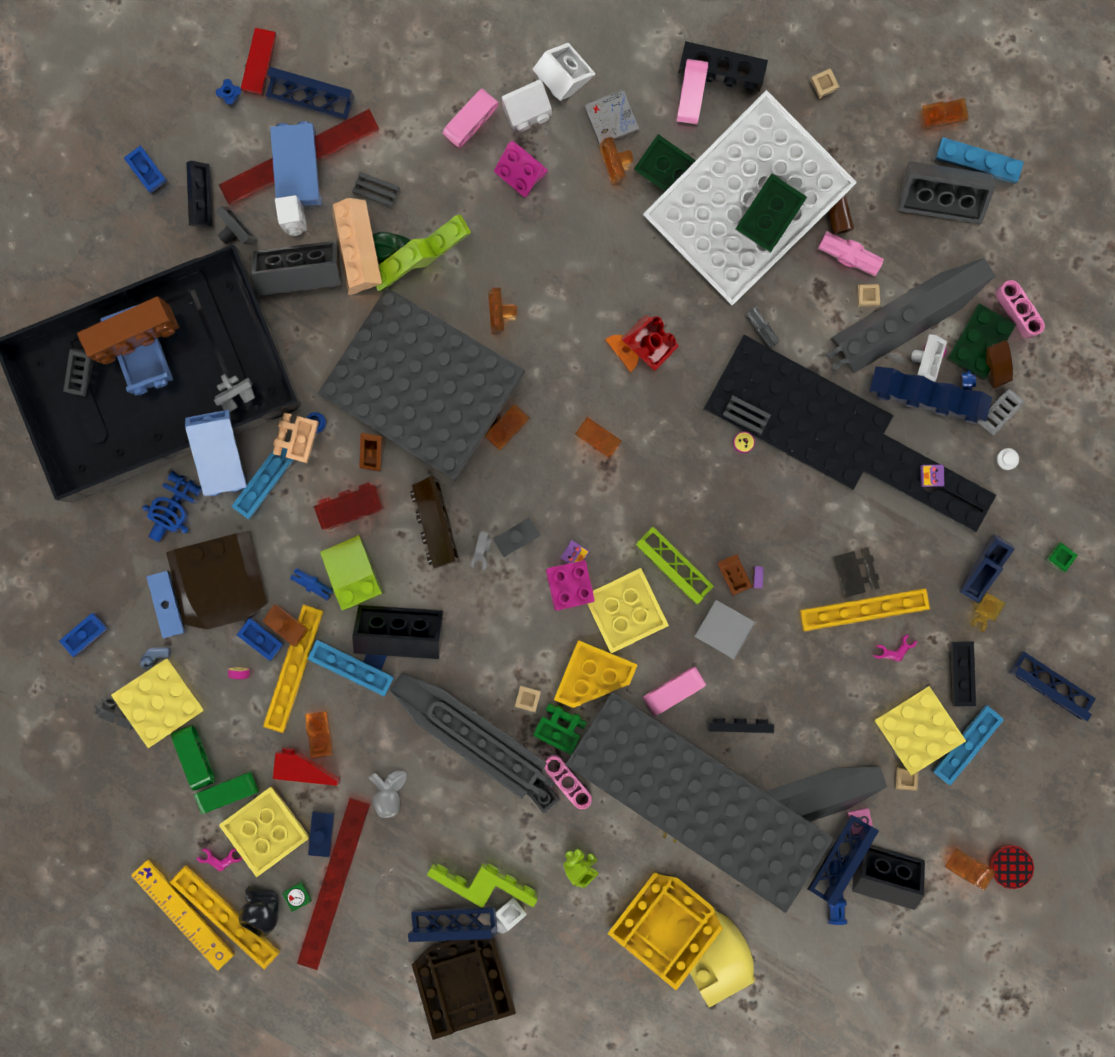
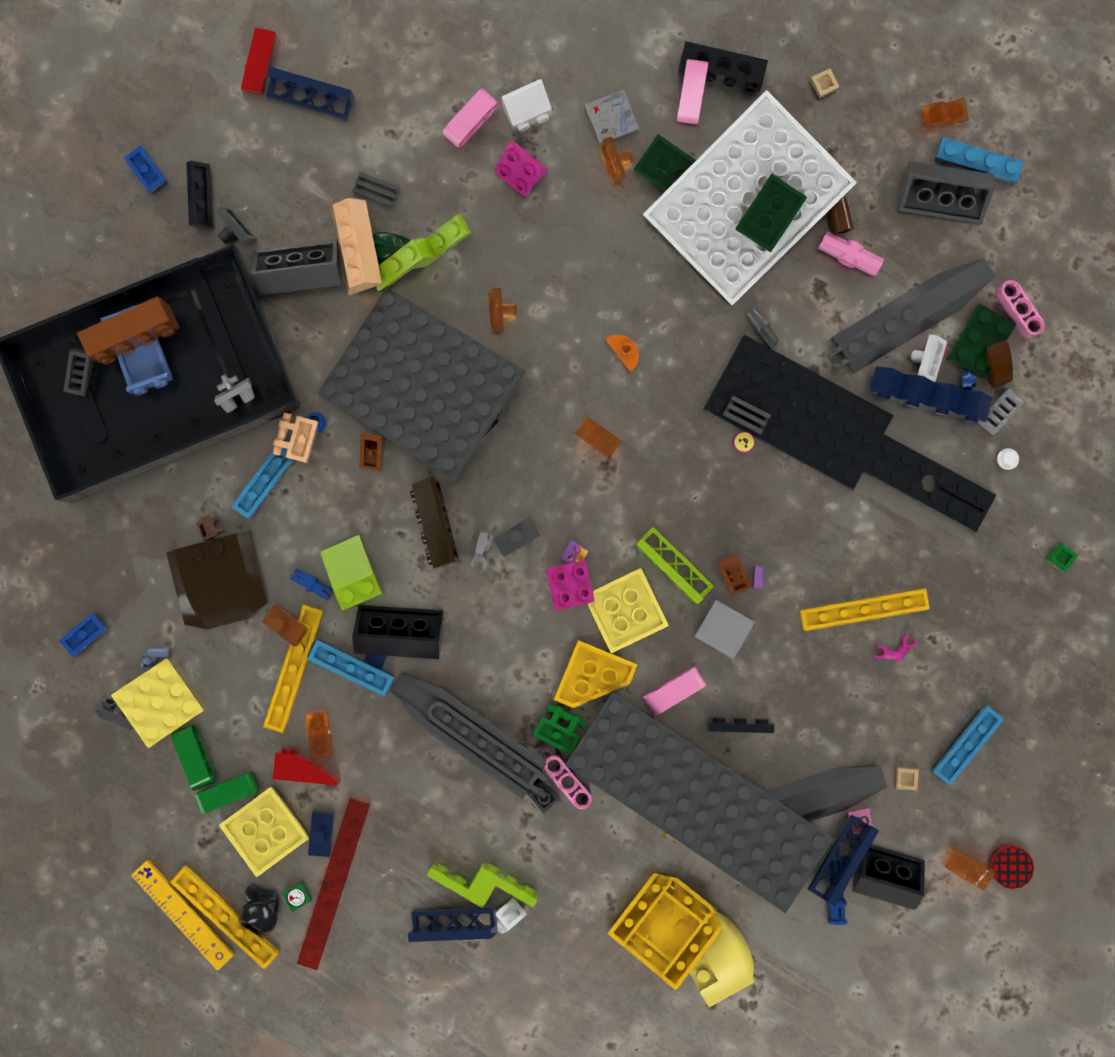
blue torso [142,471,202,542] -> none
medium blue tile [146,571,185,638] -> none
panel [185,410,247,496] -> none
dark pink arm [197,848,243,871] -> none
blue plate [216,79,241,105] -> none
clear red tile [219,109,380,205] -> none
dark pink tile [228,667,250,679] -> none
blue plate [237,618,284,661] -> none
medium blue panel [270,121,322,206] -> none
white brick [275,195,307,236] -> none
clear red brick [313,482,385,531] -> none
light grey piece [369,770,407,818] -> none
dark brown wedge [412,938,516,1040] -> none
clear orange slope [485,404,531,450] -> none
tan plate [515,685,541,712] -> none
white slope [532,43,596,101] -> none
lime piece [563,849,599,889] -> none
red slope [621,315,679,371] -> none
clear smoke plate [833,547,880,598] -> none
tan tile [857,284,880,307] -> none
light yellow plate [874,686,966,776] -> none
medium lavender tile [920,465,944,487] -> none
black plate [950,641,976,707] -> none
dark blue slope [960,534,1015,603] -> none
clear yellow plate [970,592,1006,633] -> none
dark blue fence [1008,651,1096,722] -> none
none -> reddish brown tile [196,515,224,541]

